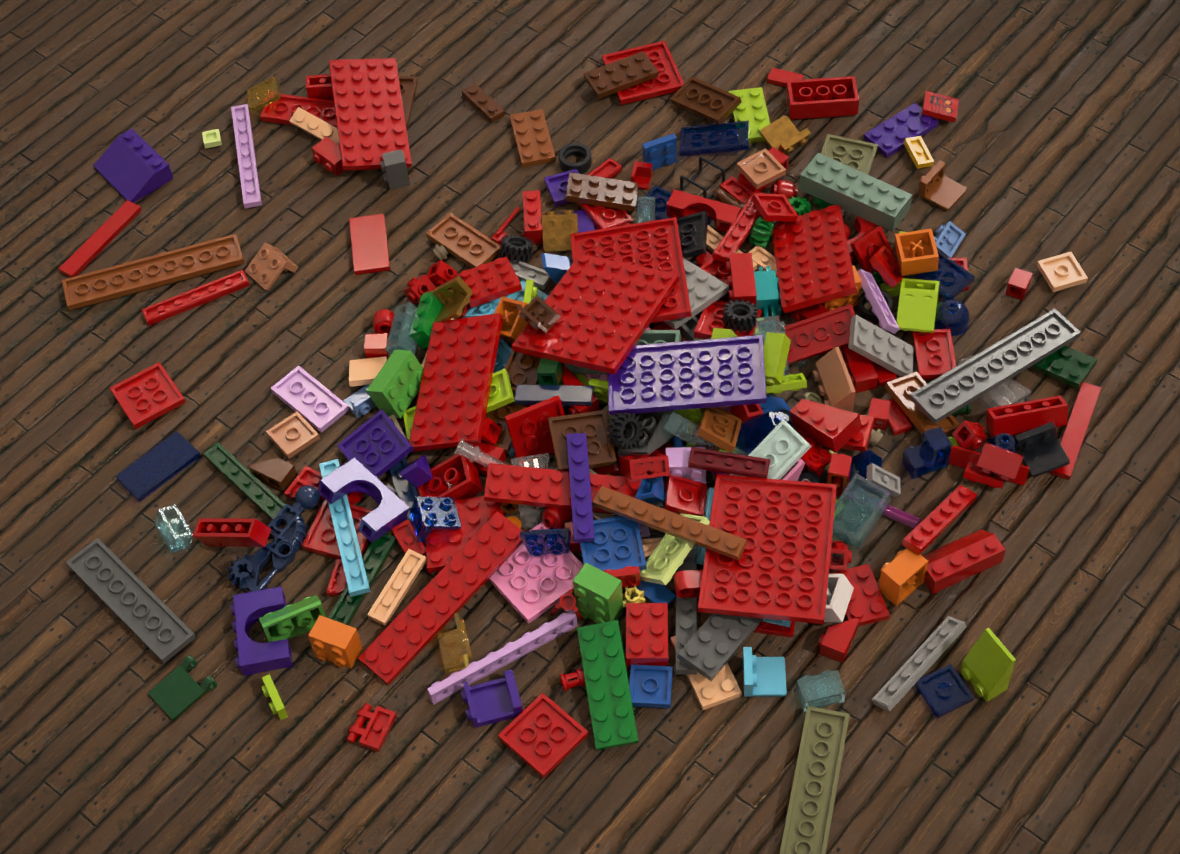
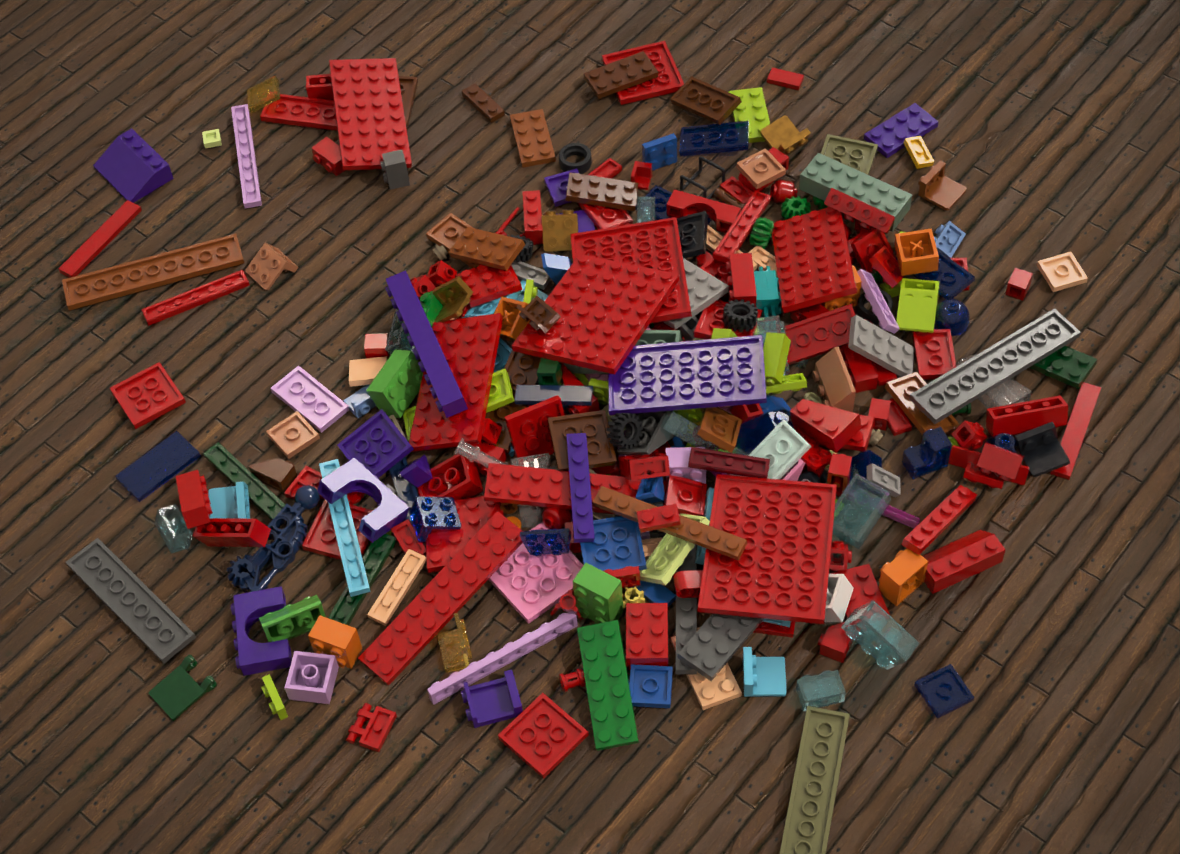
light nougat plate [289,107,339,145] -> none
red plate [326,559,347,596] -> none
tile [349,214,390,275] -> none
red head [373,309,397,336] -> none
red plate [751,193,798,222] -> none
red brick [786,76,859,119] -> none
light grey tile [872,616,966,712] -> none
red tile [921,91,959,123] -> none
lime slope [961,627,1016,702] -> none
none -> red brick [176,470,213,529]
none -> medium azure bracket [209,482,250,519]
none -> lavender brick [285,651,339,704]
none -> dark purple brick [385,270,468,418]
none -> dark orange plate [448,227,525,271]
none -> red plate [636,503,681,533]
none -> red bracket [824,188,895,233]
none -> clear light blue brick [841,600,920,670]

